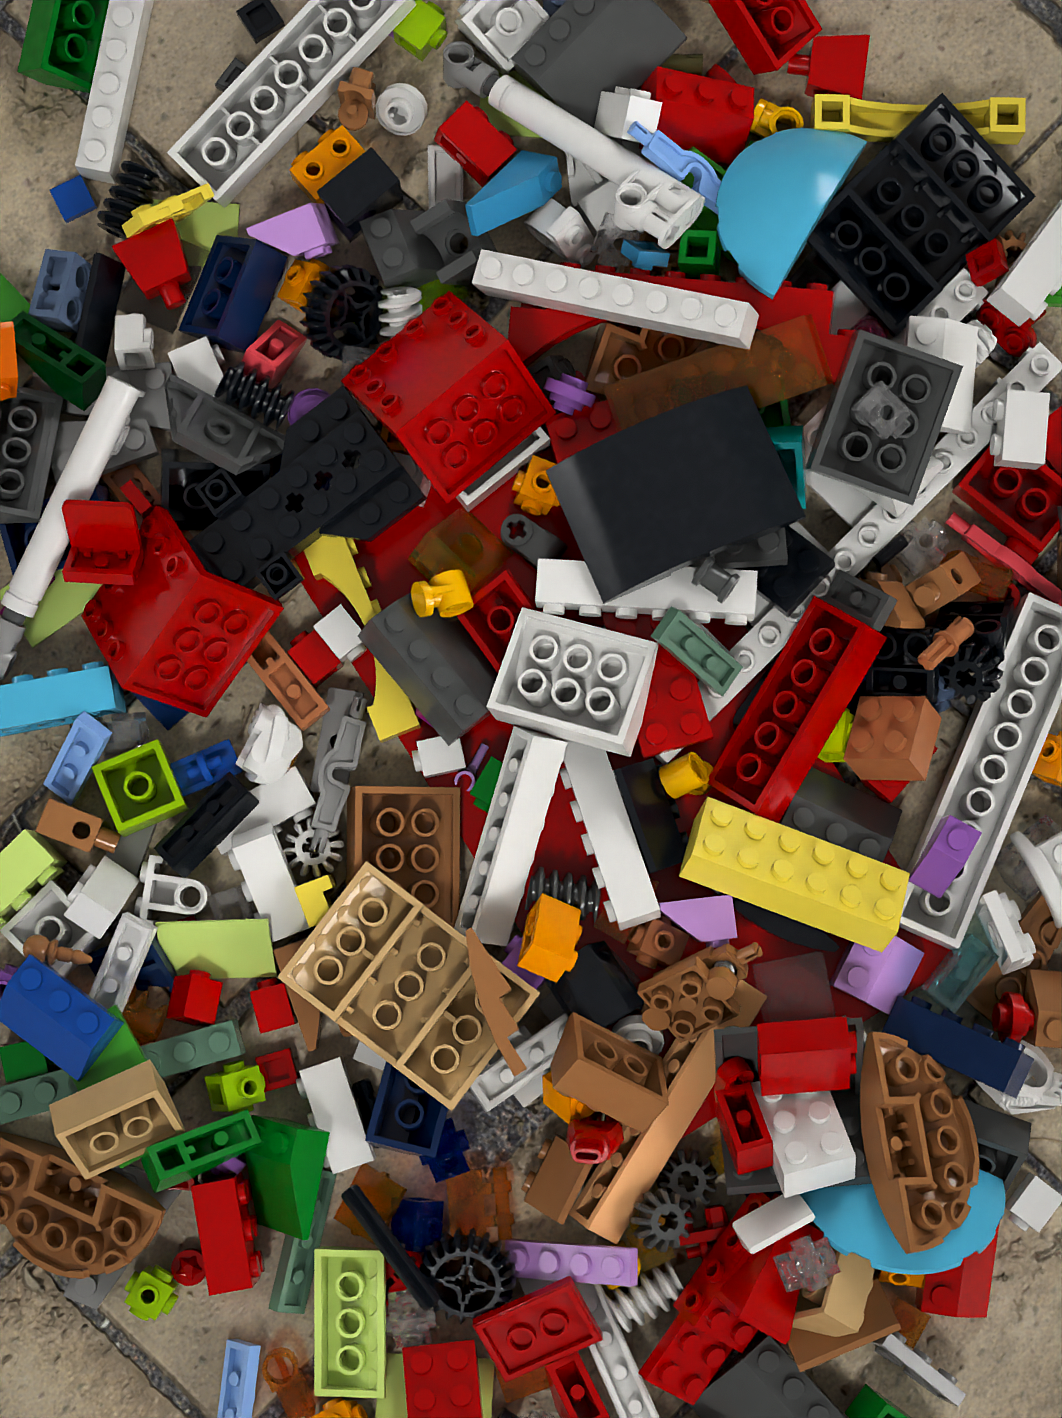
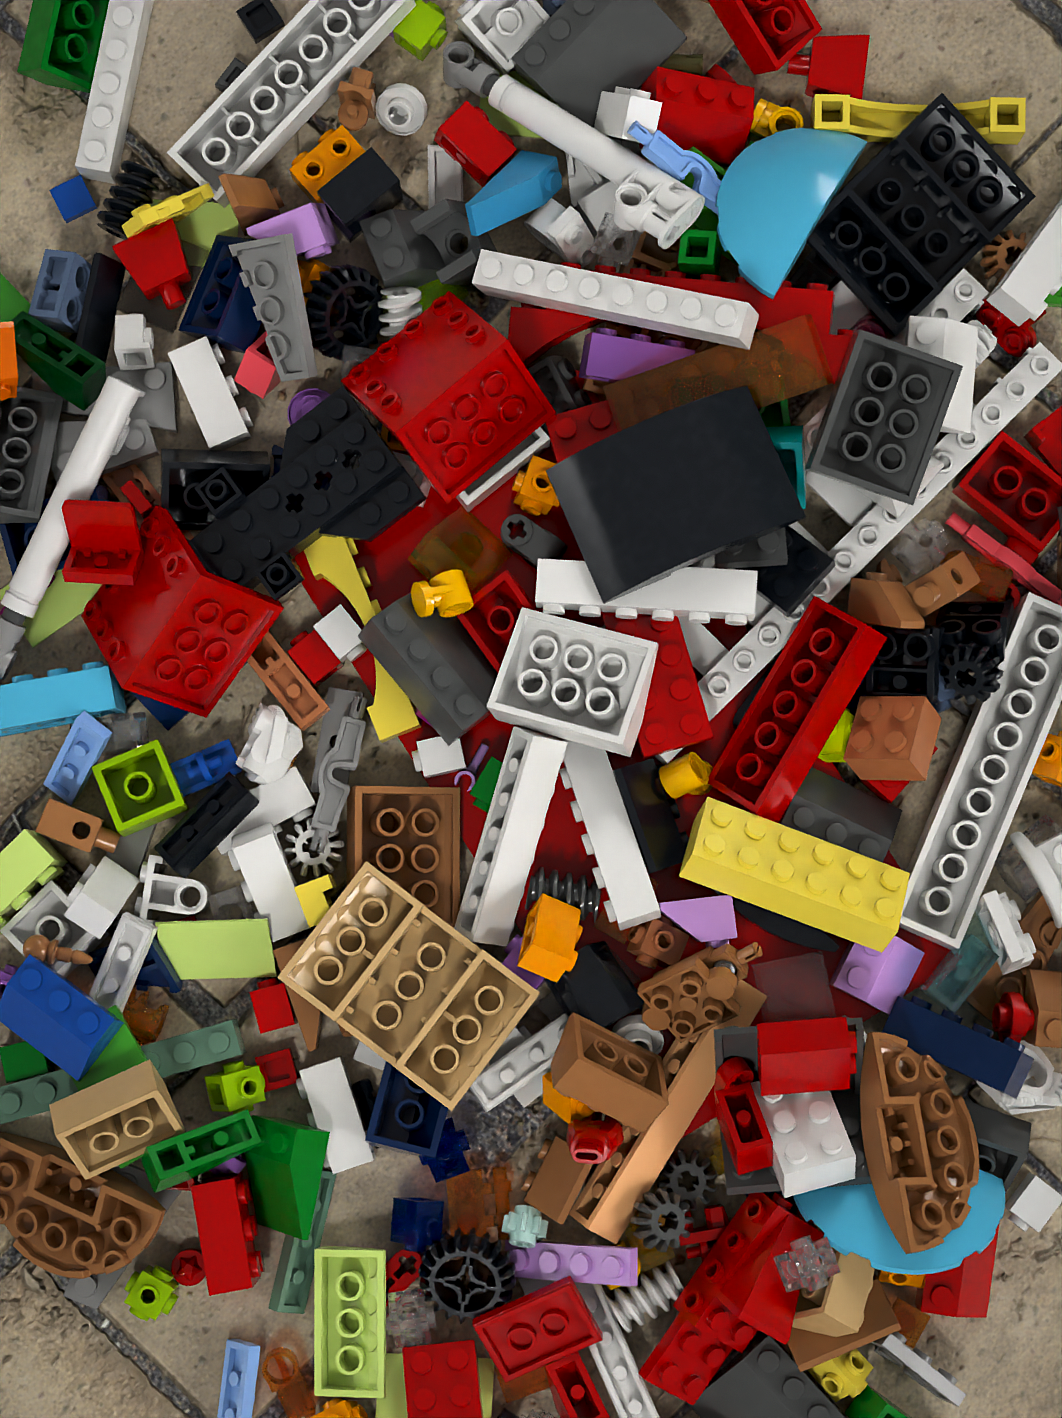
dark grey wing [165,373,285,475] -> none
red brick [166,970,223,1027] -> none
black piece [214,361,295,432] -> none
clear orange piece [334,1163,407,1245] -> none
black axle [341,1184,440,1311] -> none
medium nougat slope [465,927,527,1077] -> none
medium lavender plate [543,373,596,415] -> none
dark azure plate [621,239,670,270] -> none
sand green plate [651,606,743,696] -> none
dark grey bush [691,556,740,604] -> none
white slope [732,1194,816,1254] -> none
dark grey plate [823,570,898,632] -> none
clear brick [851,381,912,440] -> none
black piece [868,530,913,572] -> none
medium lavender slope [909,815,982,898] -> none
nougat axle [918,616,974,670] -> none
red tile [966,238,1009,287] -> none
white brick [990,389,1050,470] -> none
none -> medium nougat slope [218,173,284,236]
none -> light grey wing [228,233,318,382]
none -> light aqua gear [501,1205,549,1248]
none -> medium lavender slope [579,328,695,383]
none -> light yellow brick [807,1349,874,1402]

